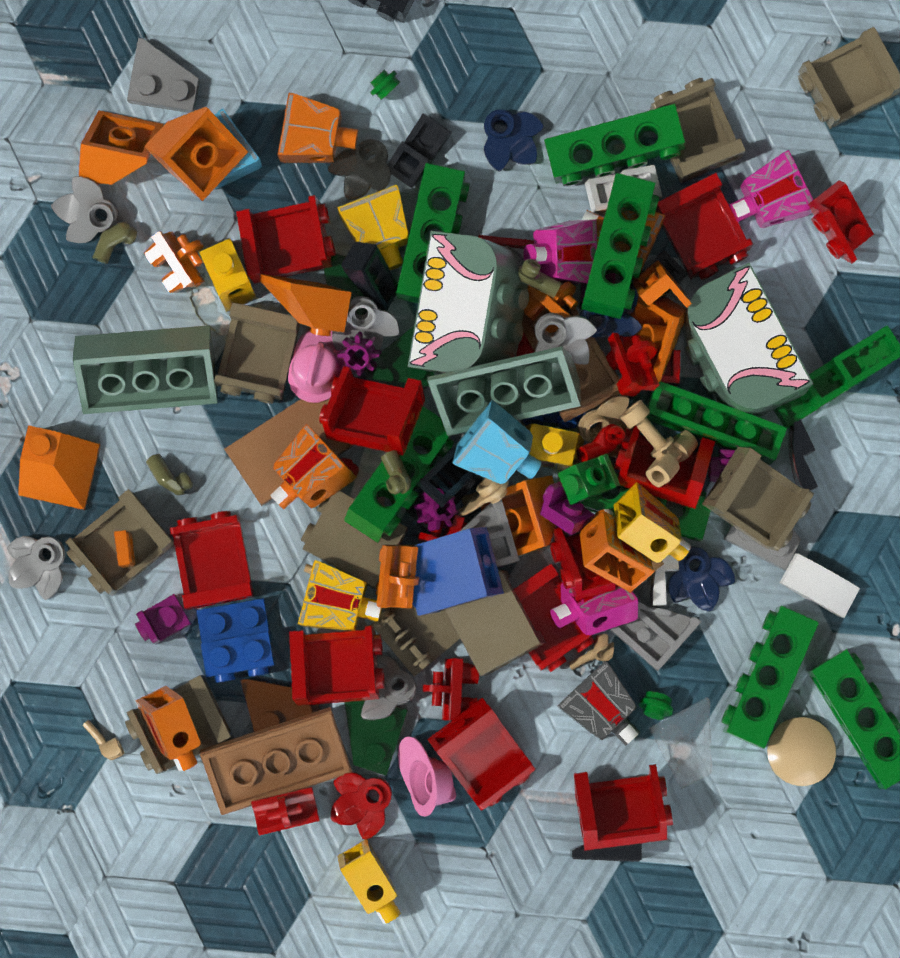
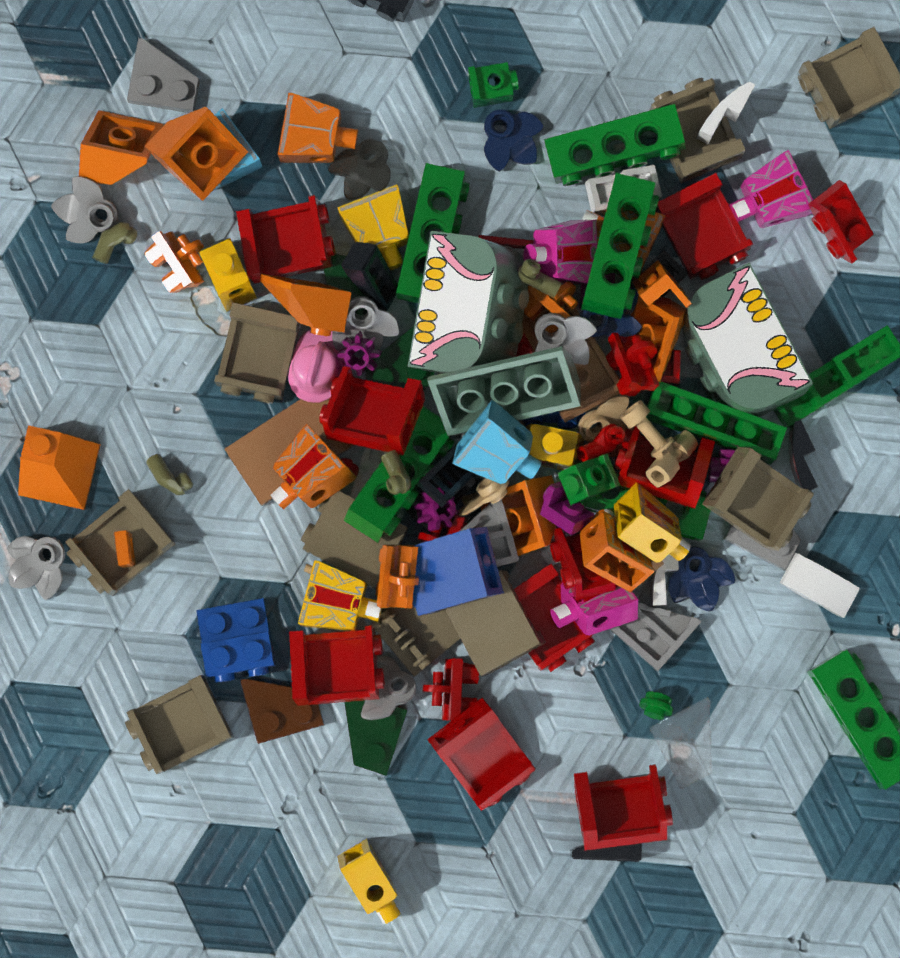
sand green slope [73,325,218,414] -> none
tan hand [83,720,125,760] -> none
magenta bracket [135,594,192,644] -> none
orange torso [135,686,201,771] -> none
red panel [170,511,254,610] -> none
medium nougat tile [200,707,352,815] -> none
red hips [251,787,320,836] -> none
red plate [330,772,392,840] -> none
green plate [369,69,400,100] -> none
black slope [384,113,452,188] -> none
bright pink piece [397,736,456,817] -> none
dark grey torso [557,661,640,746] -> none
tan hand [568,634,614,670] -> none
green brick [721,606,819,749] -> none
tan dish [767,717,836,786] -> none
none -> green brick [468,62,519,108]
none -> white slope [696,81,755,144]

